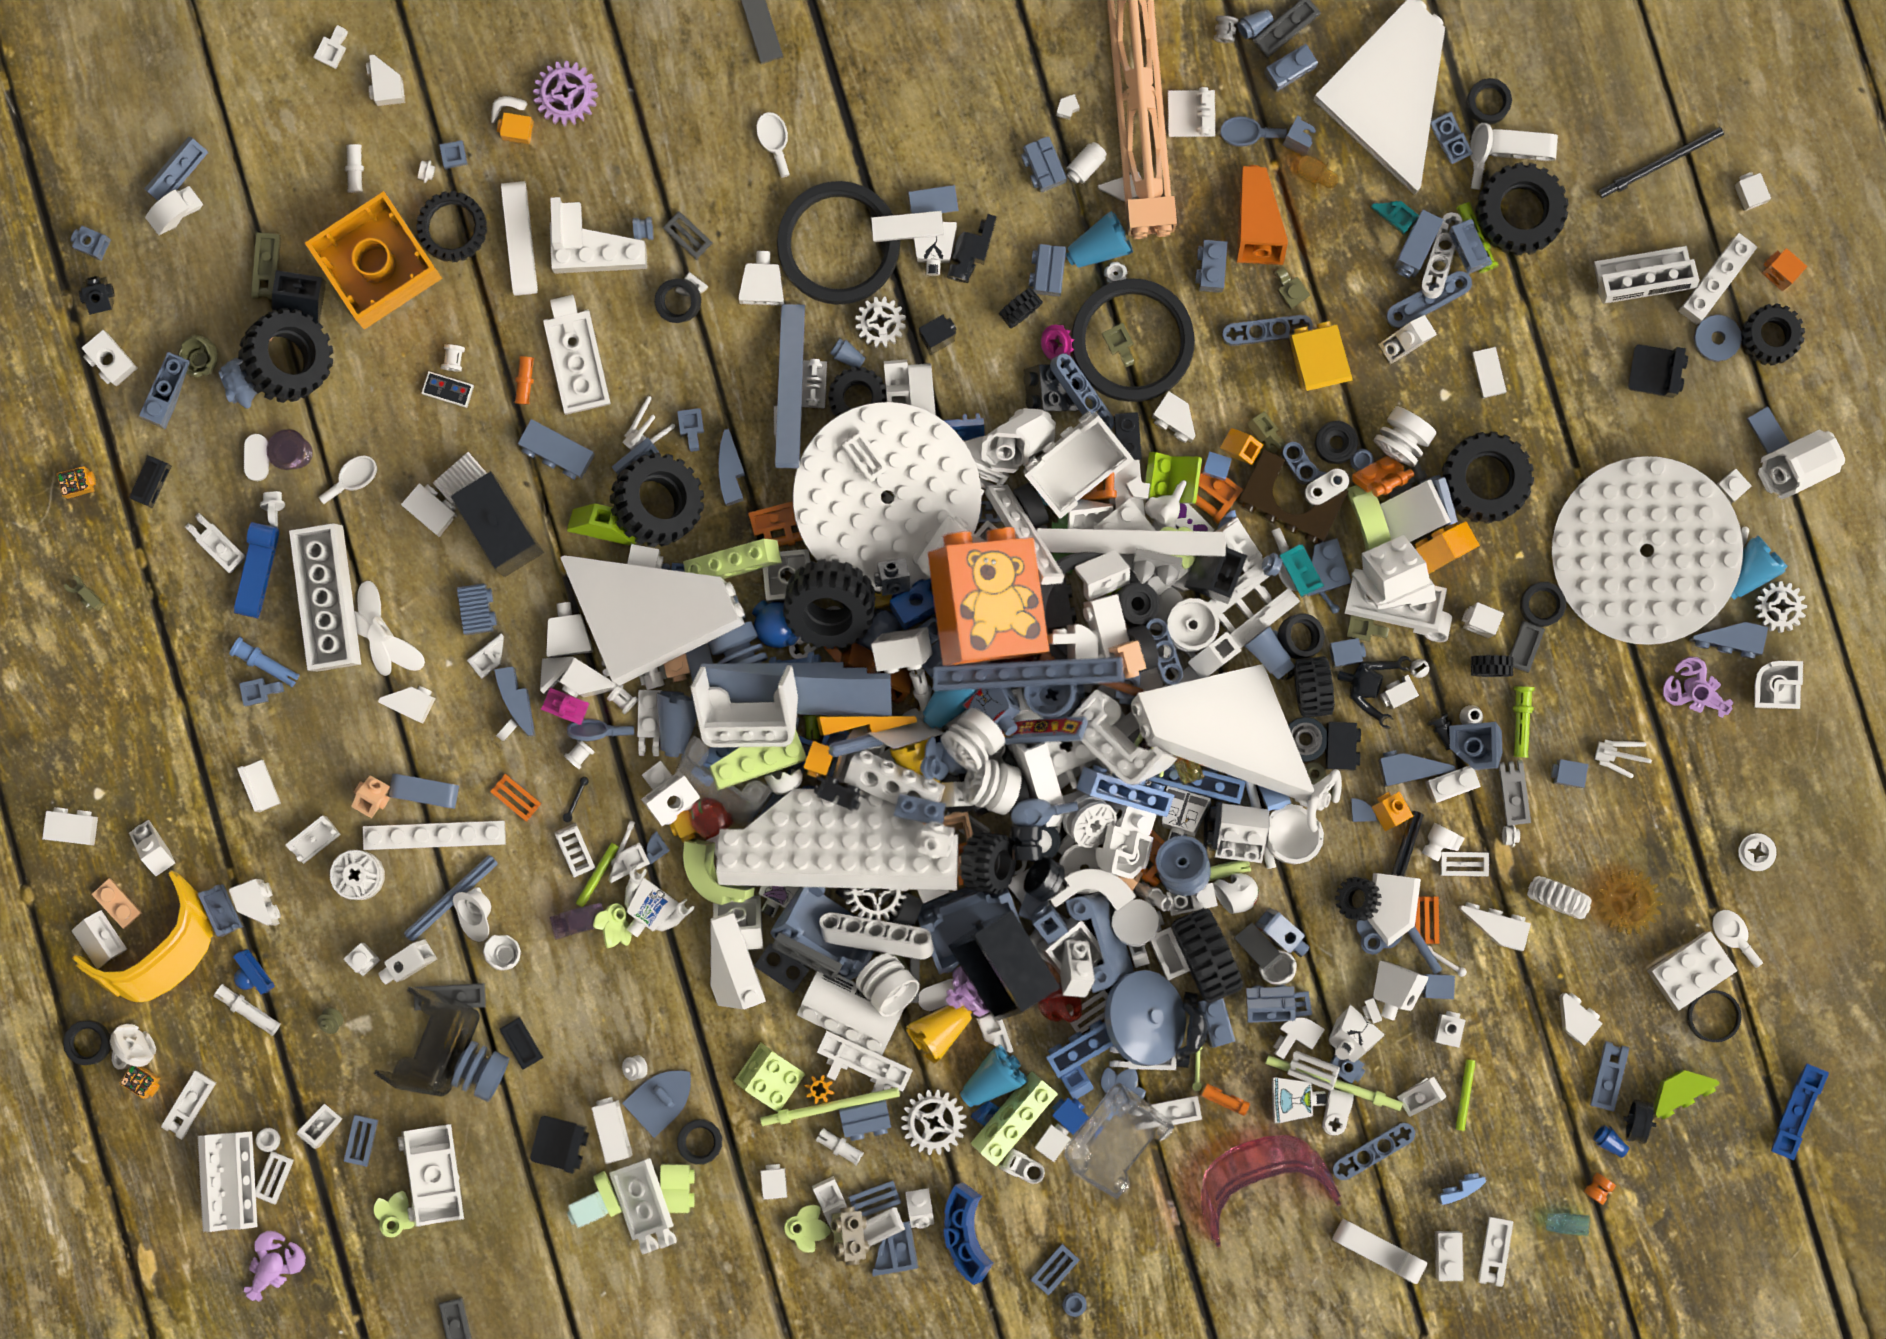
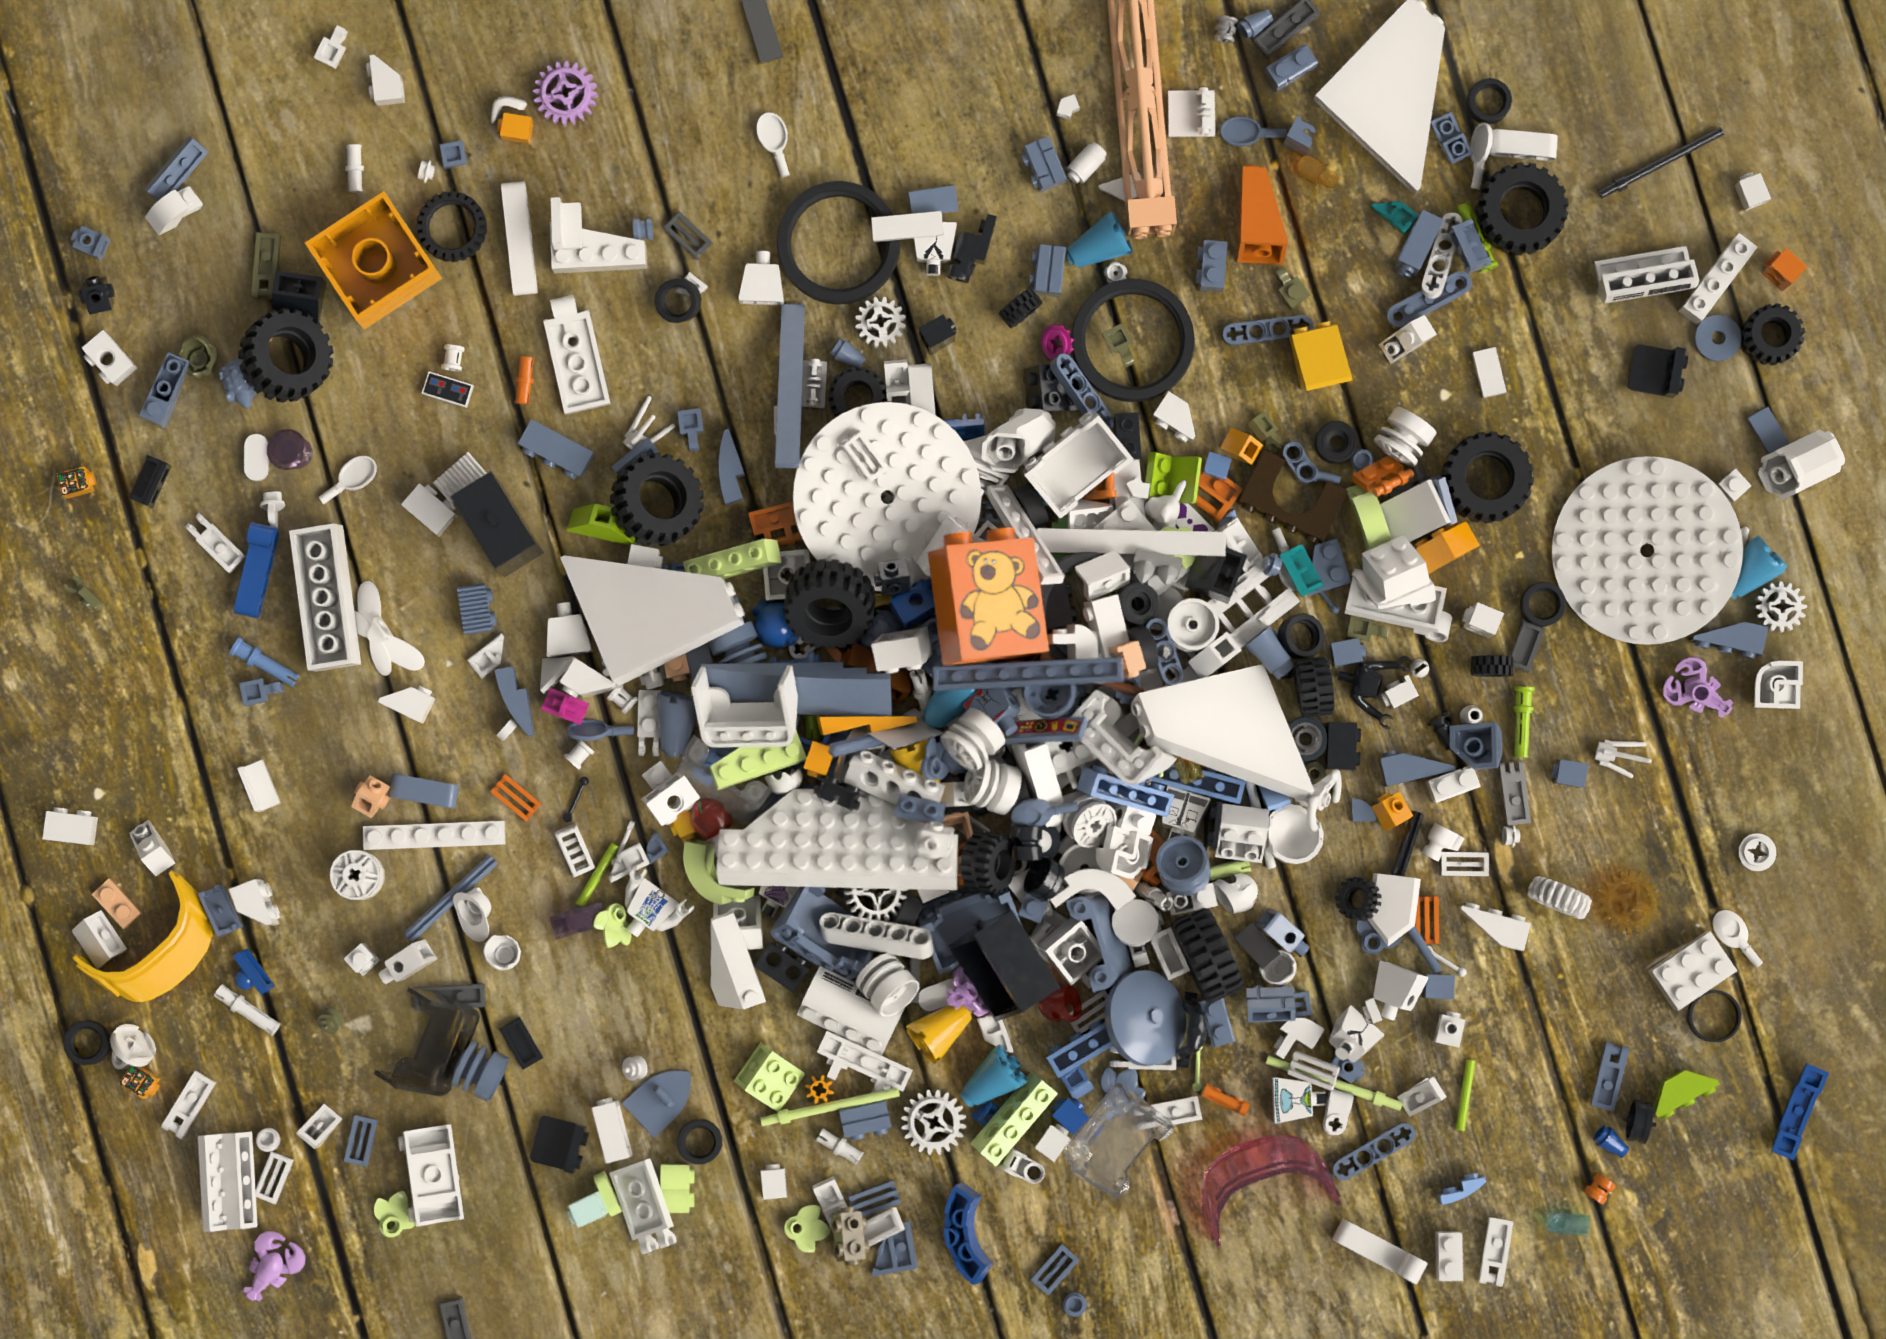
white hinge [286,815,341,864] -> none
dark grey tile [772,932,843,979] -> none
white bracket [905,1188,934,1228] -> none
sand blue brick [1032,904,1069,945] -> none
white slope [1060,940,1095,997] -> none
white plate [1305,469,1349,505] -> none
white slope [1559,993,1602,1046] -> none

